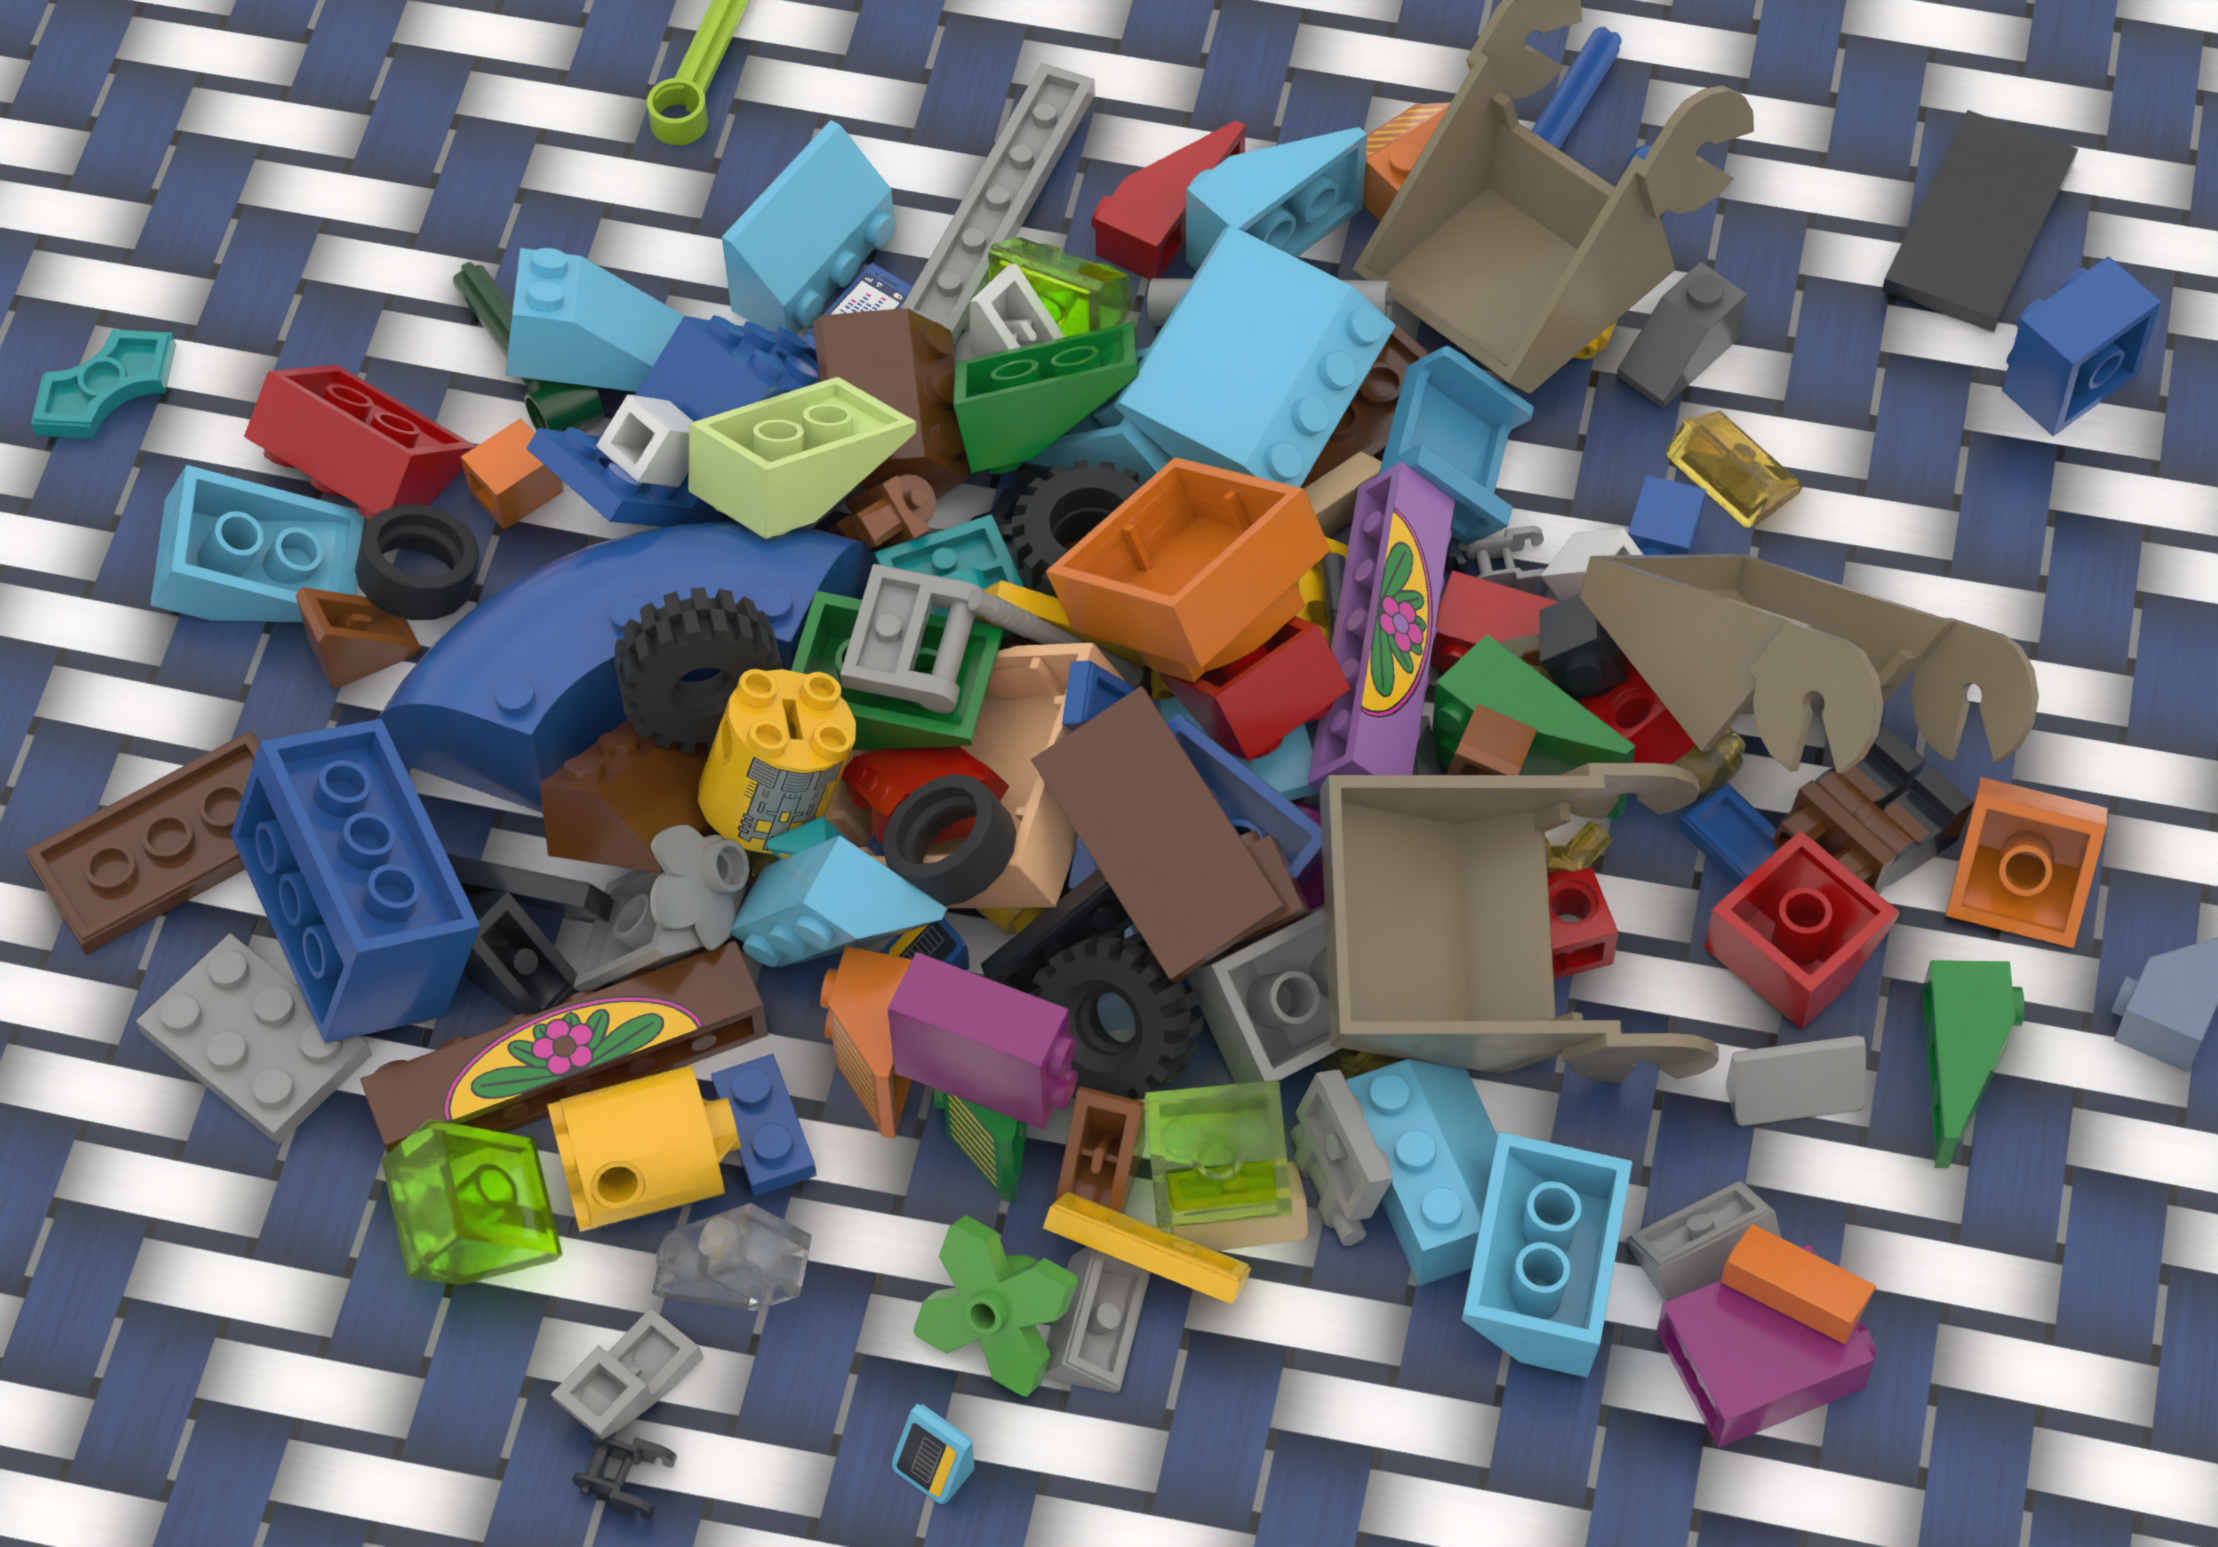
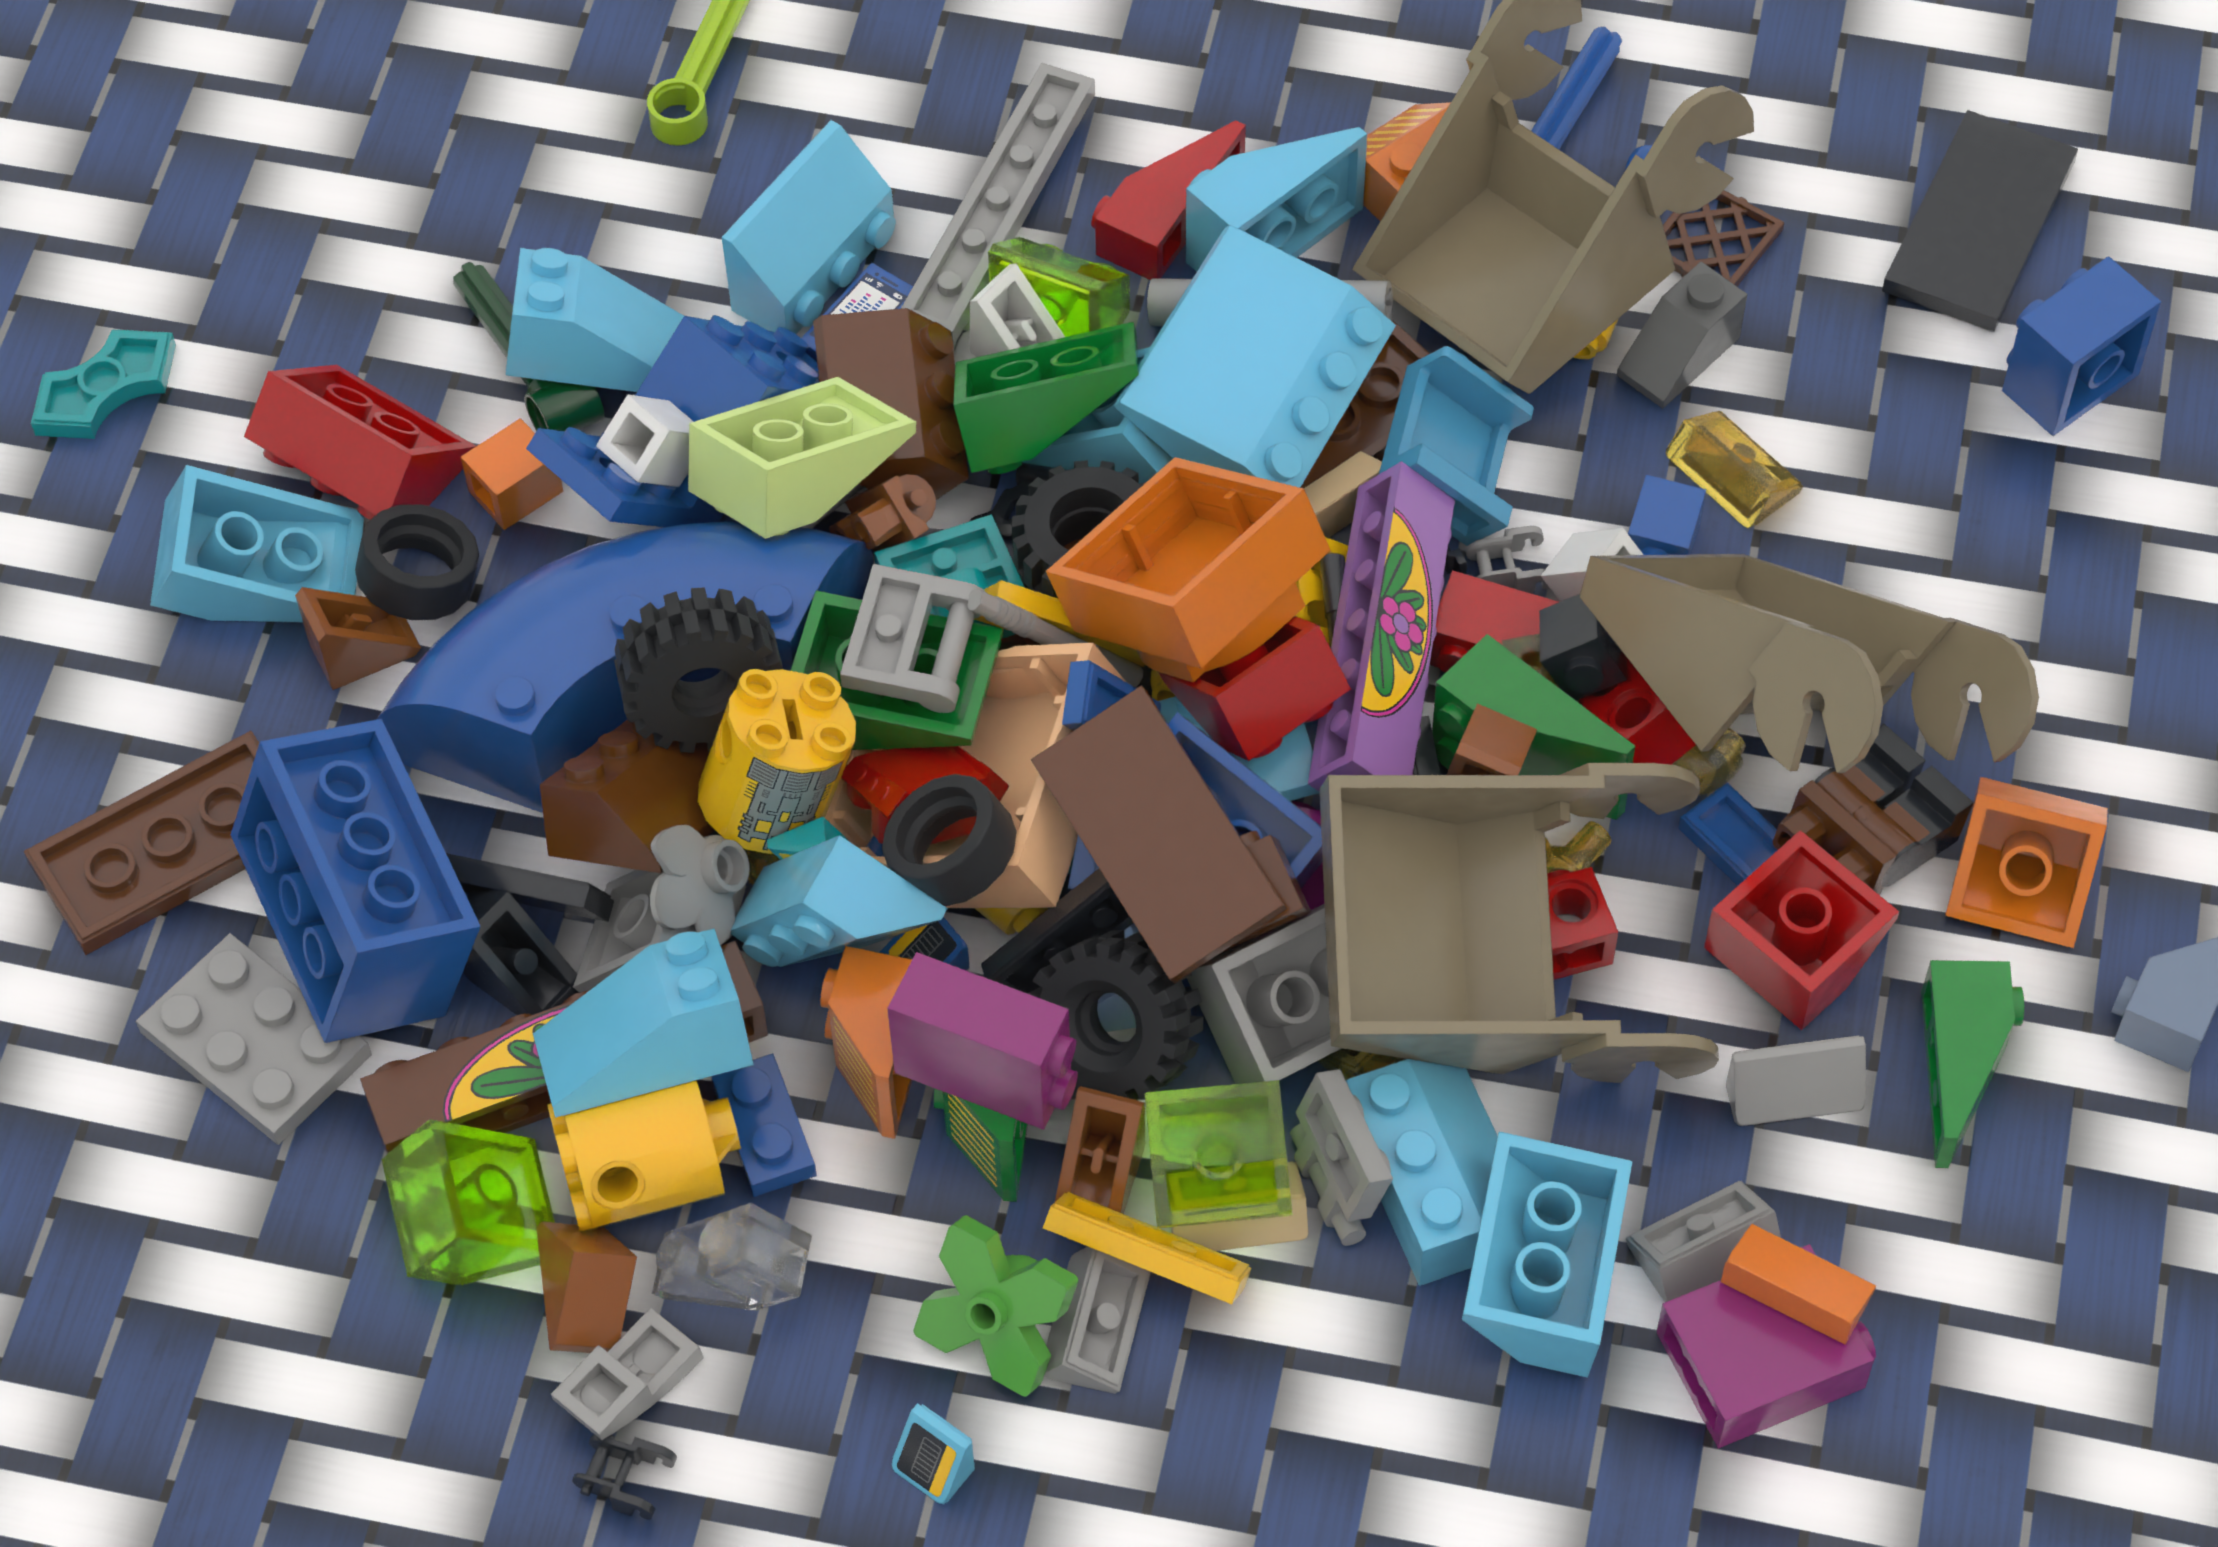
none -> medium azure slope [533,928,754,1118]
none -> dark orange slope [536,1222,637,1353]
none -> reddish brown window [1663,190,1785,286]

